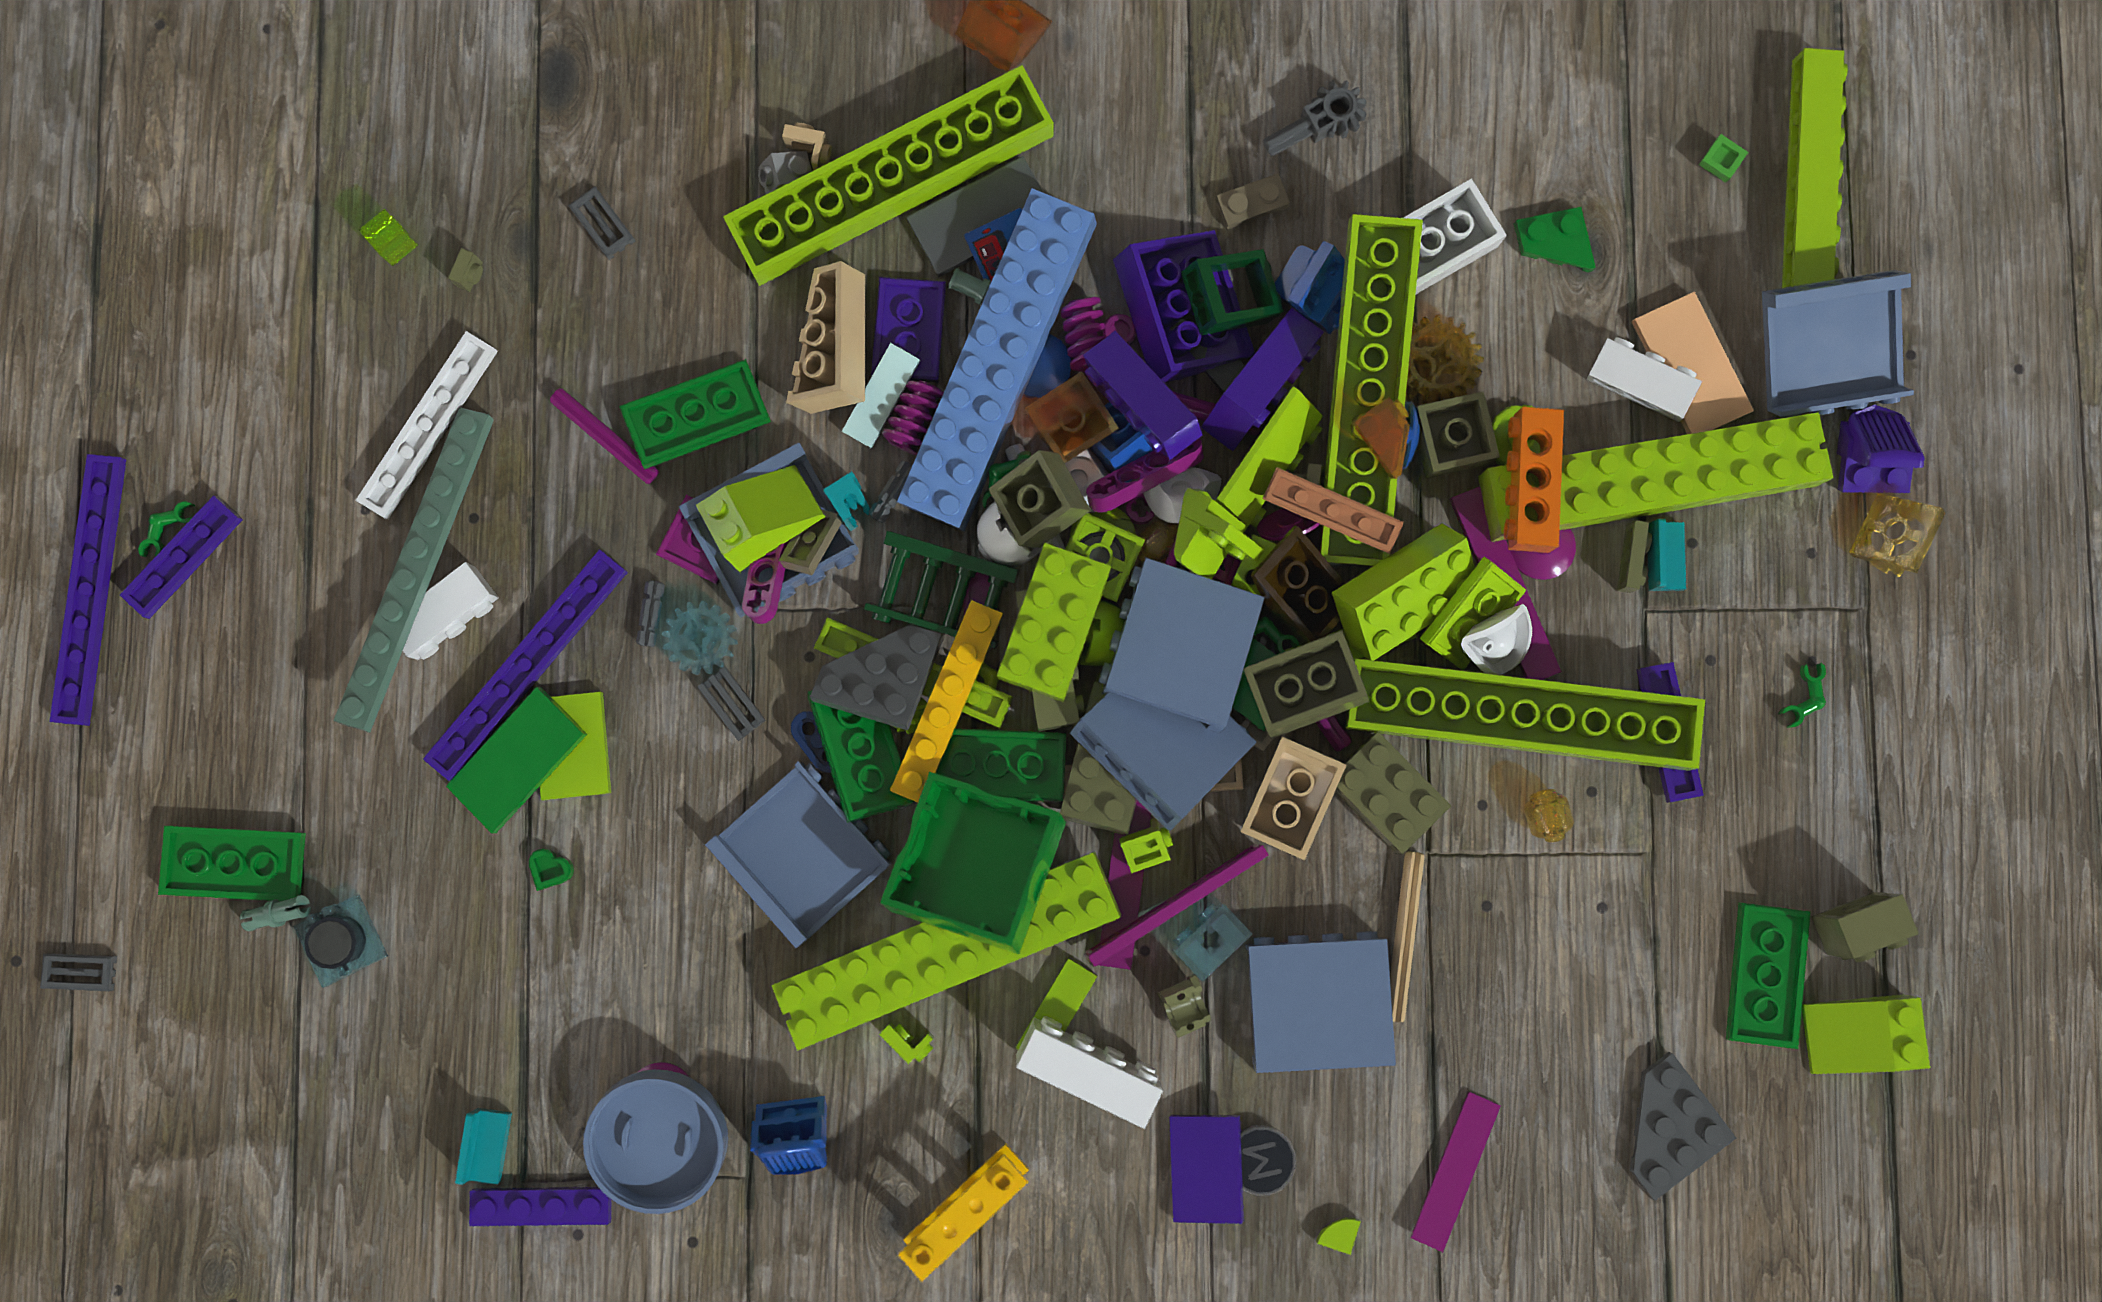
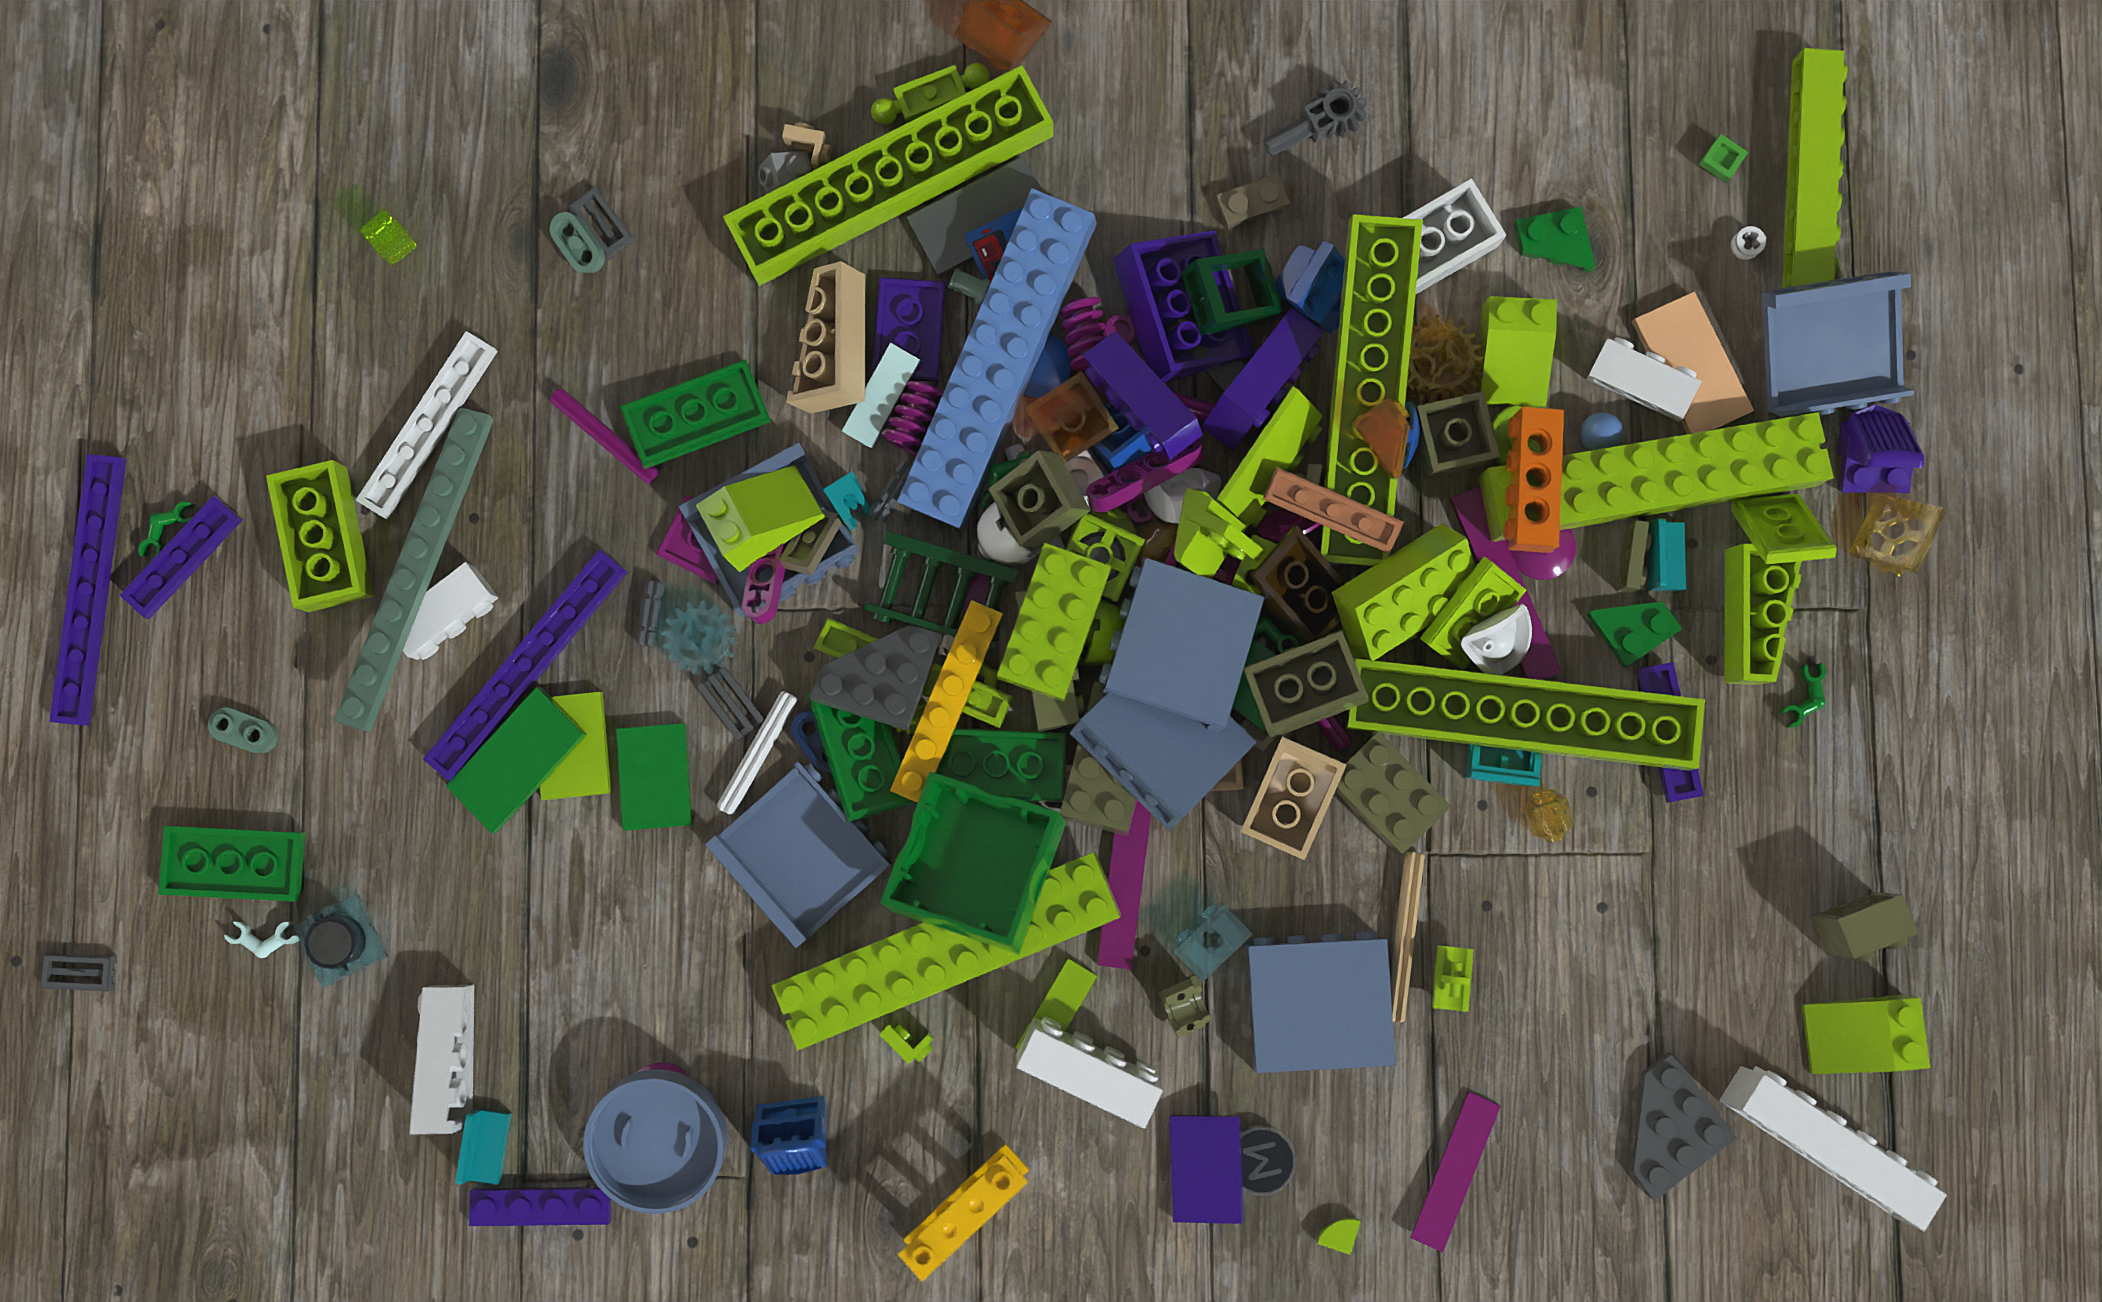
sand green pin [240,895,311,931] -> none
olive plate [448,248,483,292] -> none
green tile [529,849,574,891] -> none
magenta tile [1084,844,1269,967] -> none
lime bracket [1119,818,1173,873] -> none
green tile [1726,902,1811,1049] -> none
none -> sand green plate [208,707,278,753]
none -> light aqua arm [224,922,302,958]
none -> lime brick [266,460,374,612]
none -> white wedge [409,985,474,1134]
none -> sand green plate [550,212,605,274]
none -> green tile [616,723,693,831]
none -> white axle [717,691,798,815]
none -> lime plate [871,63,990,125]
none -> lime hips [1432,945,1473,1012]
none -> teal hinge [1464,744,1542,787]
none -> lime slope [1478,296,1557,408]
none -> medium blue piece [1580,412,1624,451]
none -> green wing [1586,601,1682,668]
none -> white brick [1719,1066,1947,1231]
none -> lime wedge [1724,543,1802,685]
none -> white bush [1731,226,1766,260]
none -> lime tile [1731,494,1837,564]

